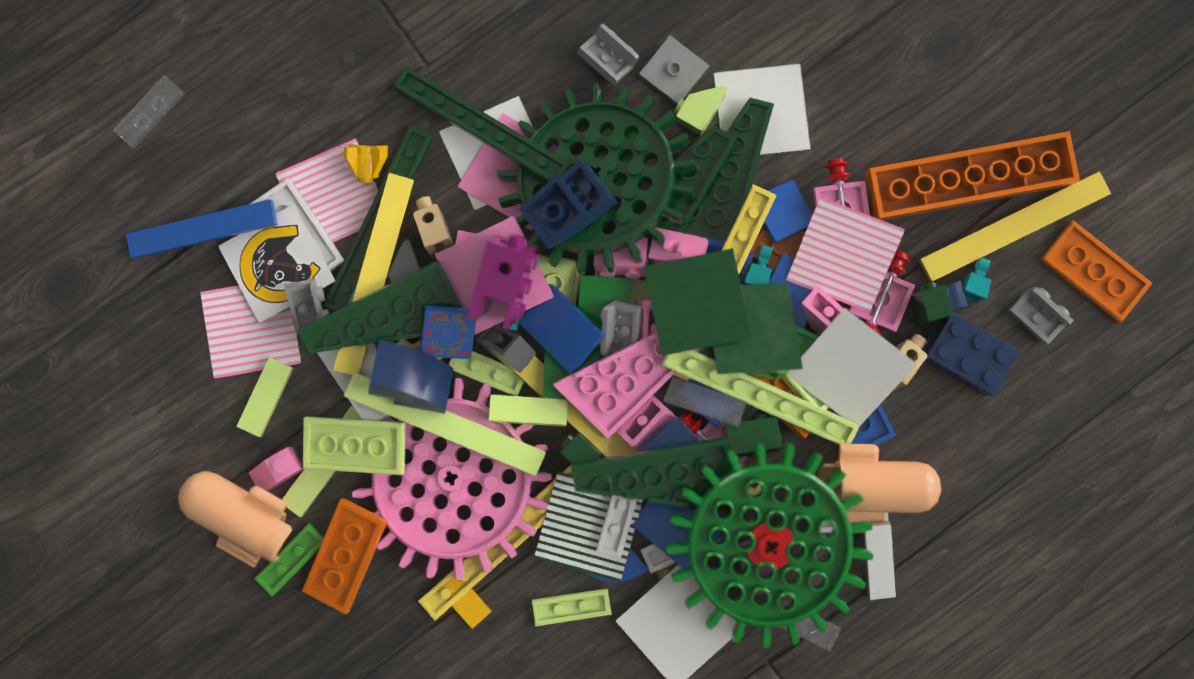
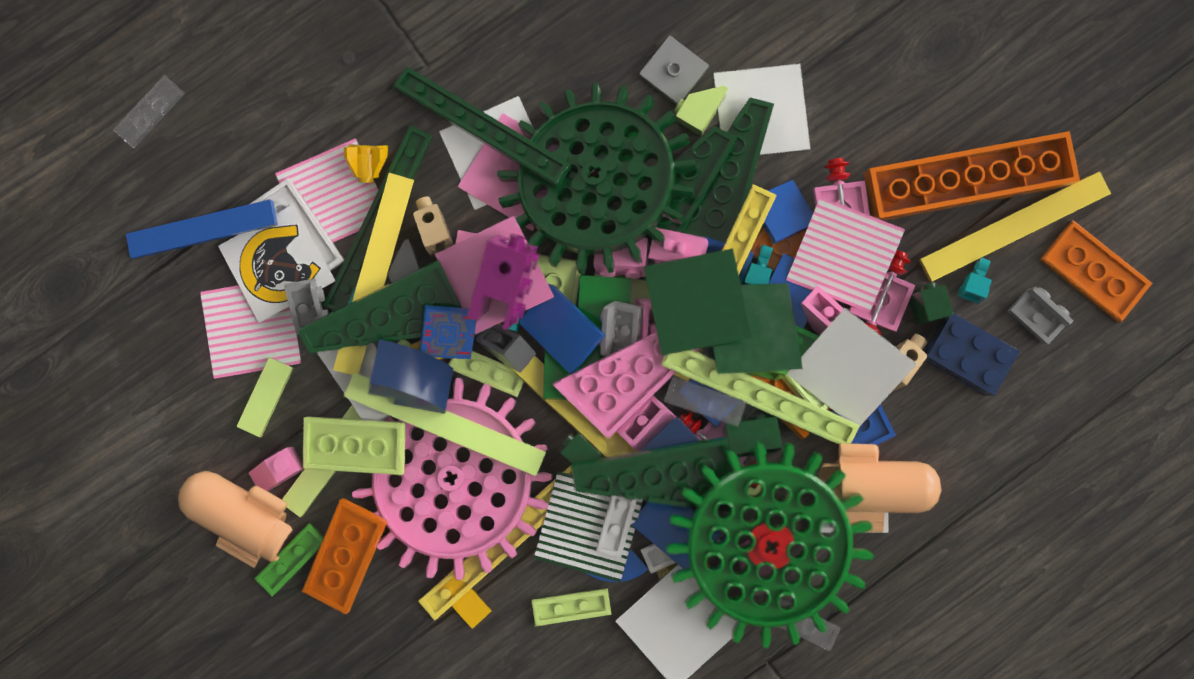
yellowish green tile [489,395,568,427] -> none
dark blue slope [519,159,617,249] -> none
light grey bracket [577,24,639,86] -> none
white tile [864,521,896,600] -> none
dark blue brick [946,281,968,310] -> none

